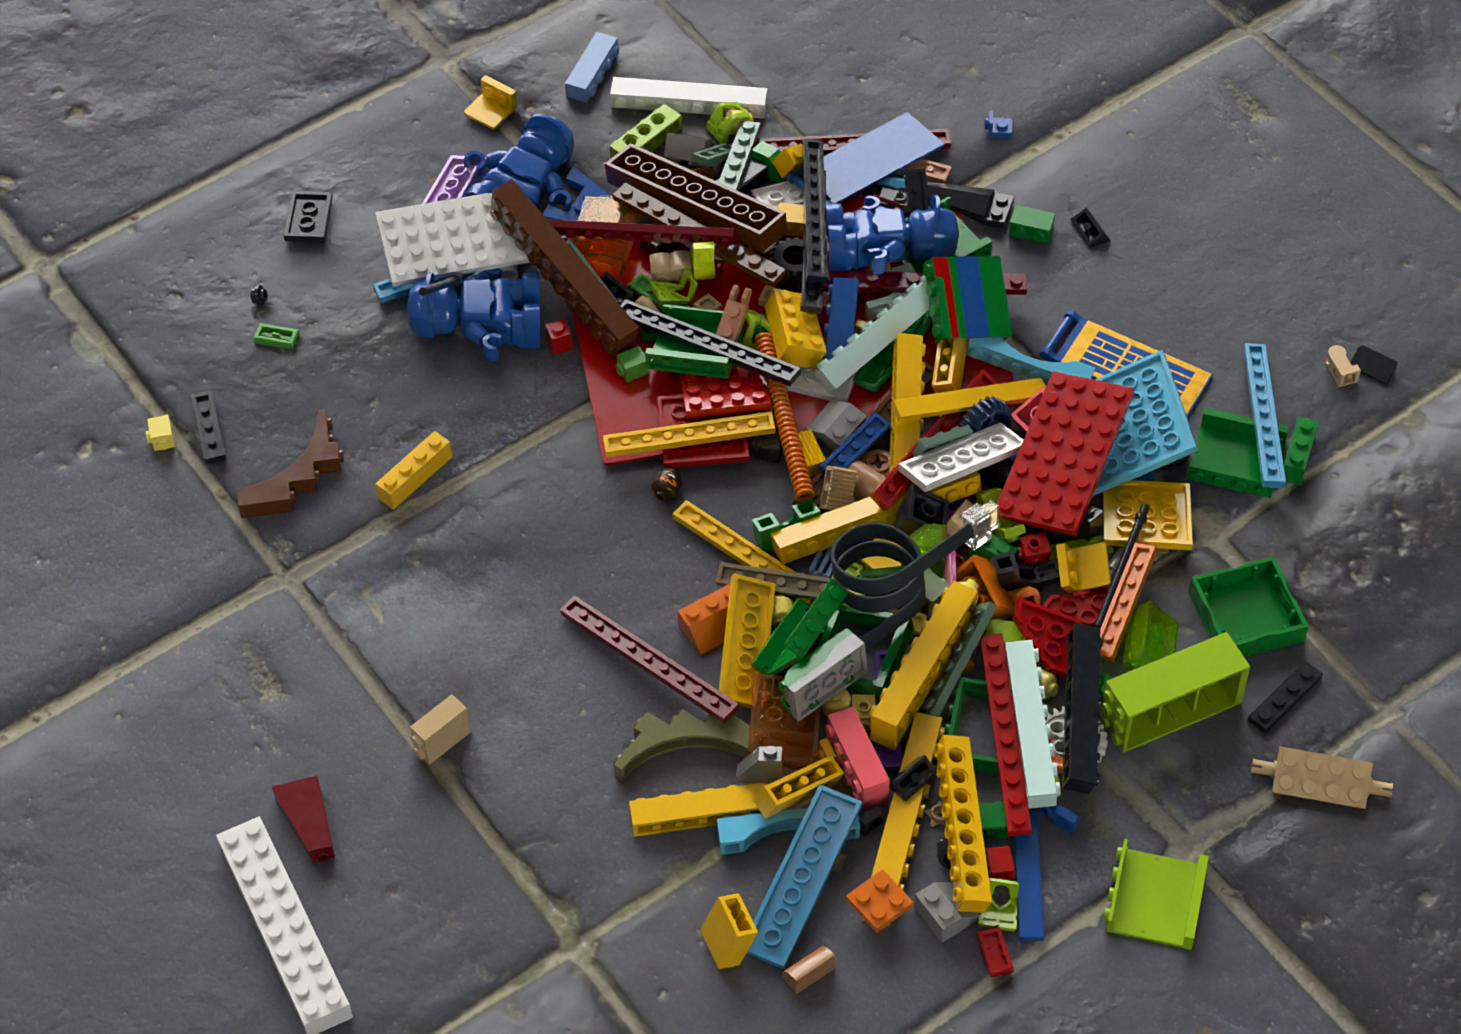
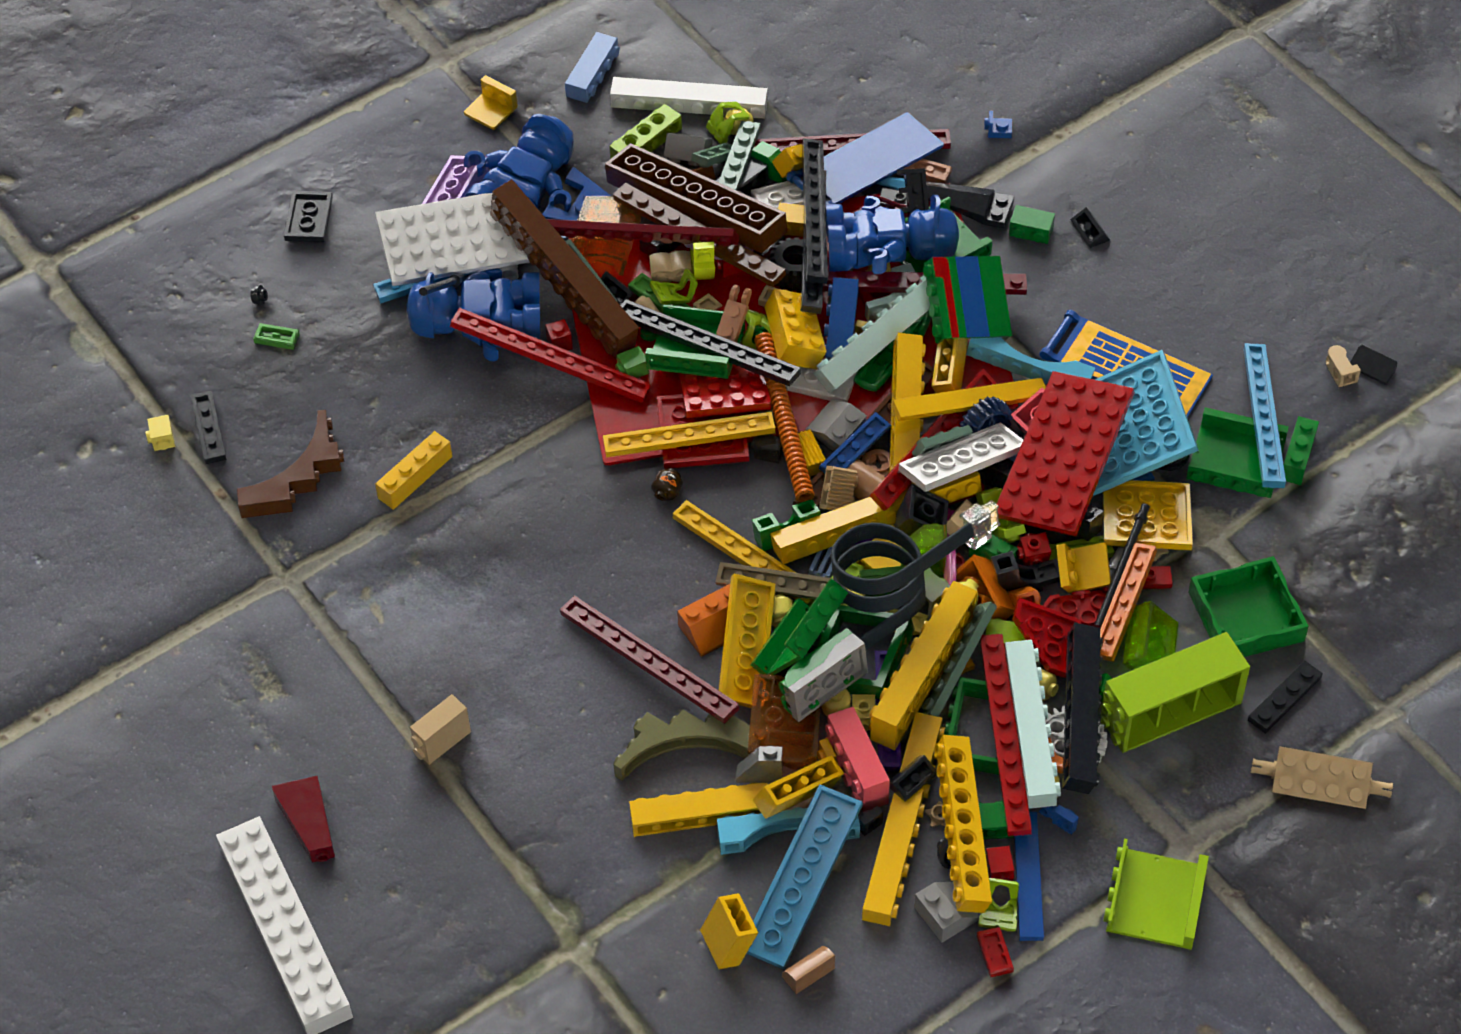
orange plate [846,869,914,933] -> none
none -> red plate [450,308,651,403]
none -> red plate [1143,566,1173,589]

